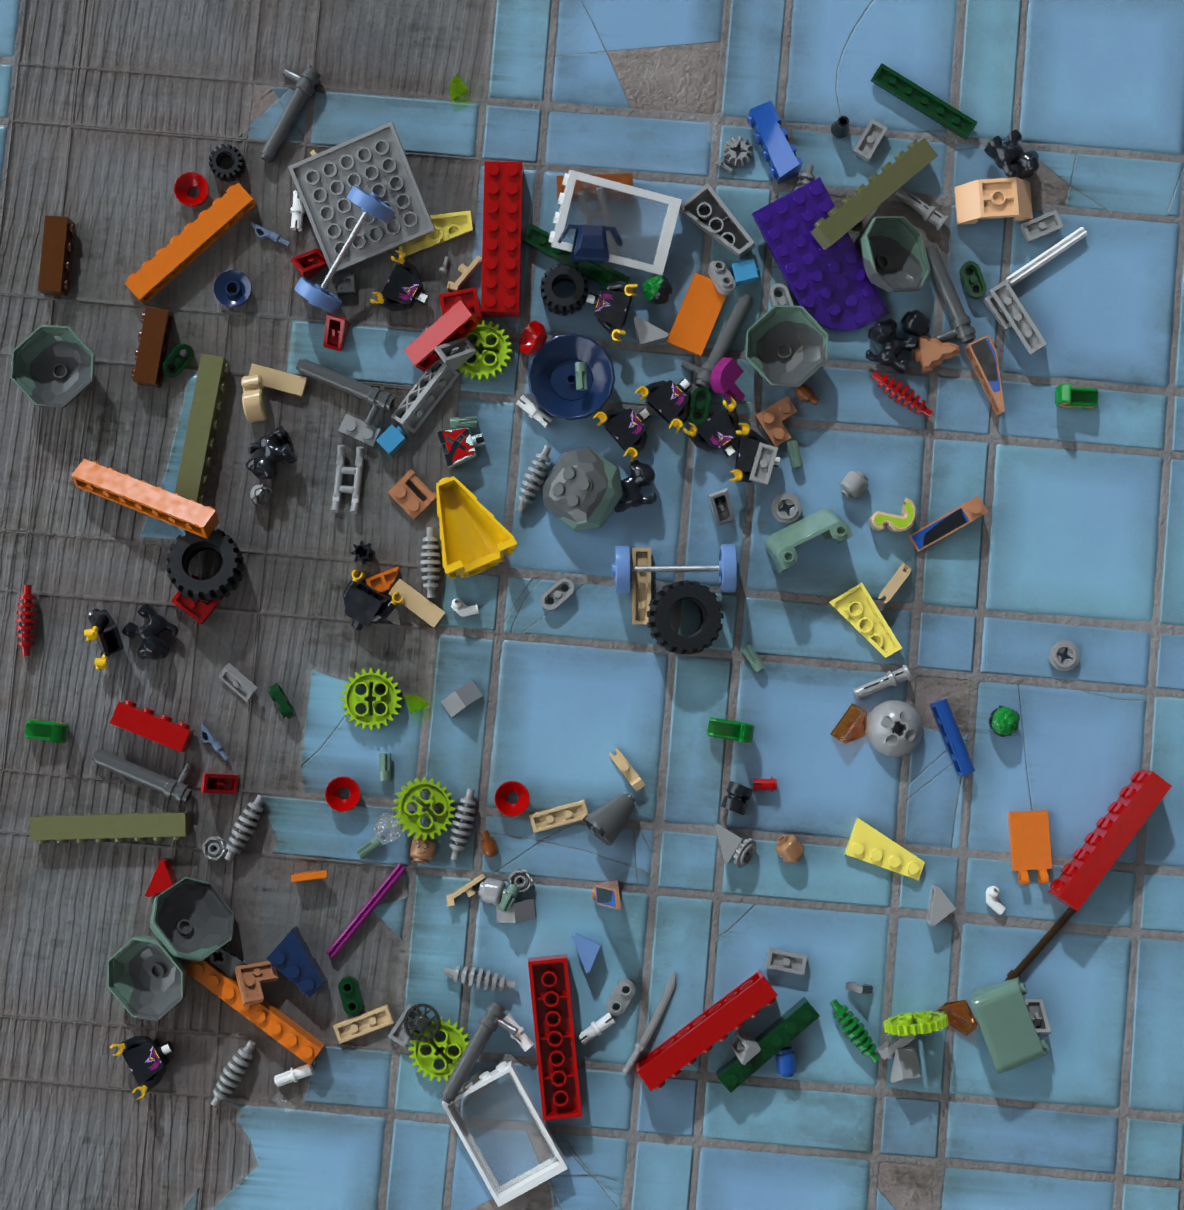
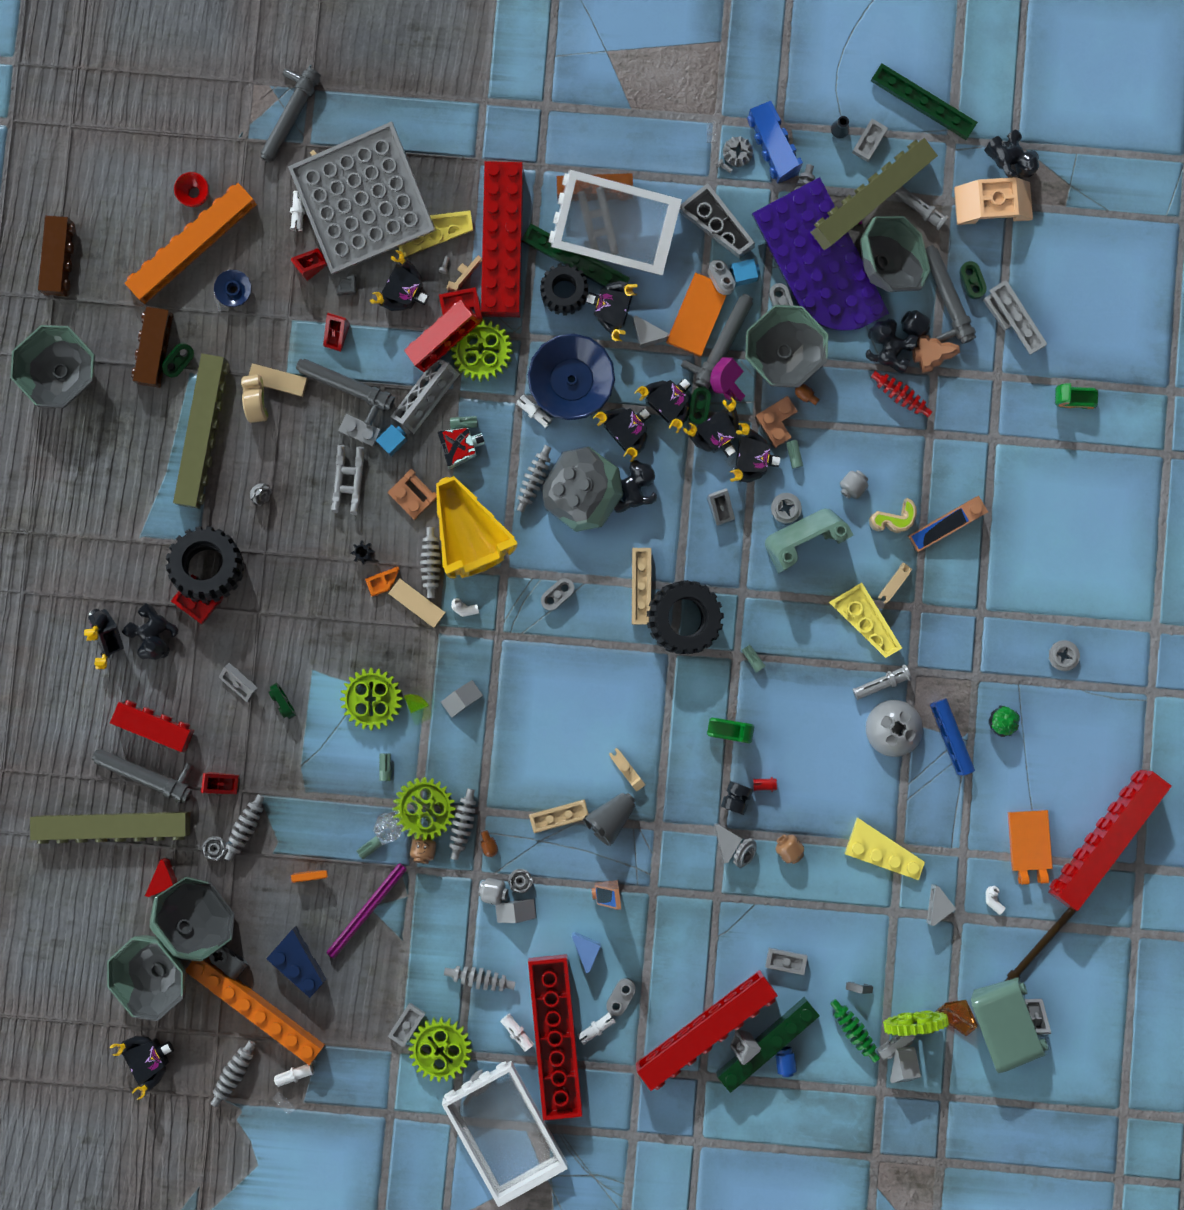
red piece [16,585,38,656] -> none
green animal [25,719,69,743] -> none
orange brick [71,459,219,539] -> none
sand blue hand [201,721,229,761] -> none
black tyre [208,144,246,182] -> none
nougat plate [235,961,278,1006] -> none
black animal [246,425,298,479] -> none
sand blue hand [251,221,291,247] -> none
medium blue axle [294,185,395,314] -> none
red piece [325,776,361,812] -> none
tan tile [333,1004,395,1044] -> none
dark green plate [338,976,364,1016] -> none
black torso [343,570,405,630] -> none
pearl dark grey wheel [404,1003,440,1041] -> none
light grey slope [434,337,476,371] -> none
dark grey cylinder [440,1002,518,1104] -> none
tan piece [446,873,485,907] -> none
clear neon green tile [449,75,468,102] -> none
red piece [494,781,530,816] -> none
sand green piece [498,884,520,913] -> none
red piece [519,321,547,355] -> none
dark blue piece [557,224,623,263] -> none
sand green piece [575,362,588,391] -> none
medium blue axle [612,544,740,594] -> none
light grey sword [622,973,676,1075] -> none
piece [642,275,673,305] -> none
light grey plate [749,442,778,485] -> none
clear orange slope [830,703,867,744] -> none
slope [964,335,1005,416] -> none
white axle [1006,227,1087,287] -> none
light grey plate [1020,210,1064,243] -> none

